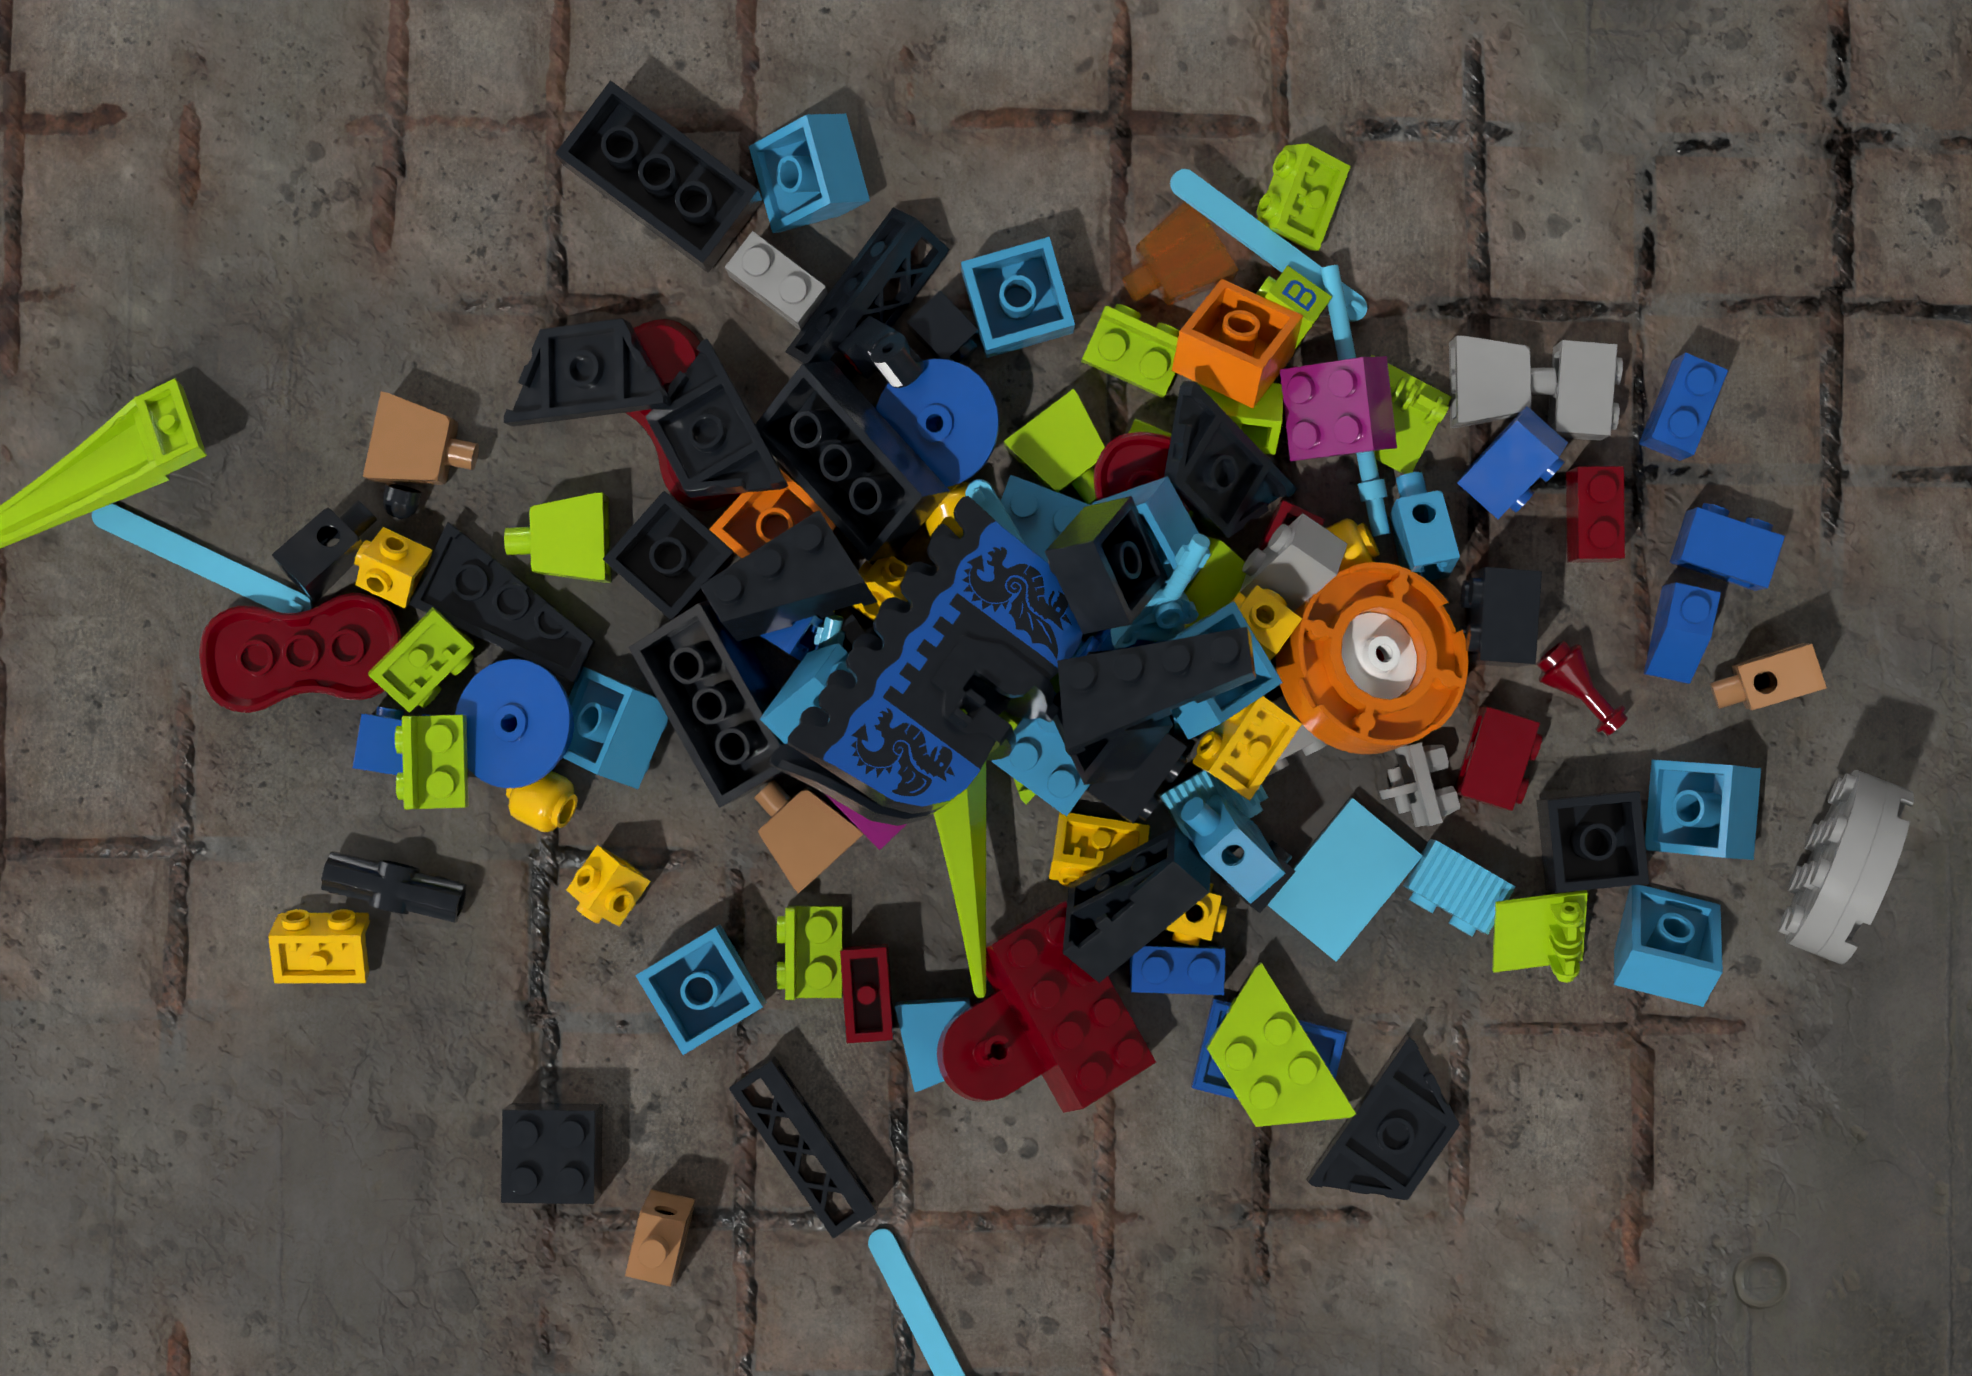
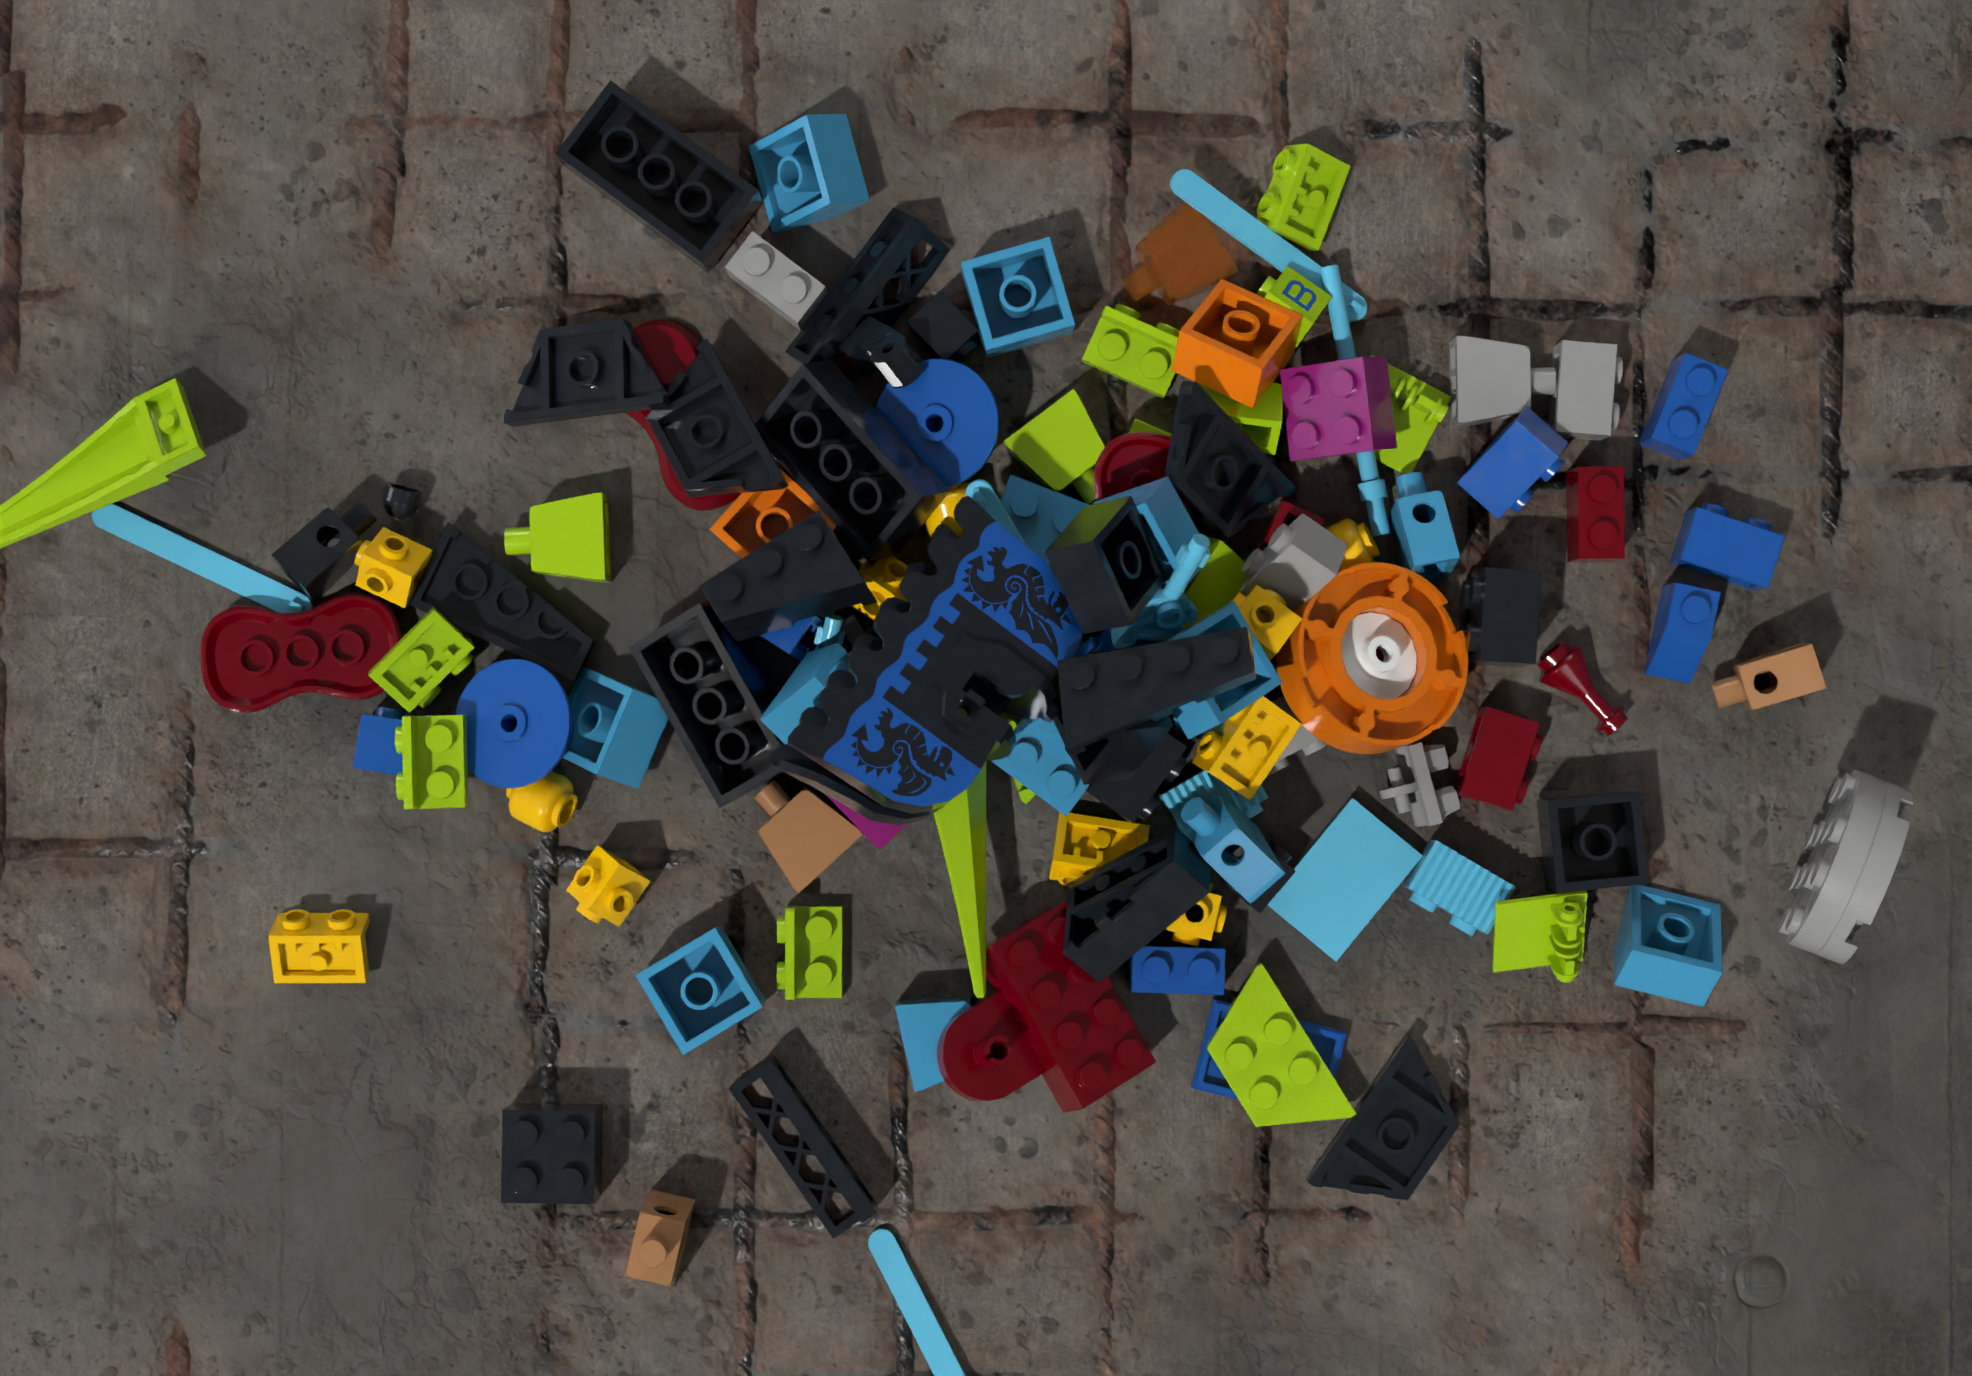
black piece [321,851,467,923] -> none
medium nougat torso [363,391,479,485] -> none
black brick [603,491,738,620] -> none
dark red brick [840,944,895,1044] -> none
dark azure slope [1645,760,1761,860] -> none

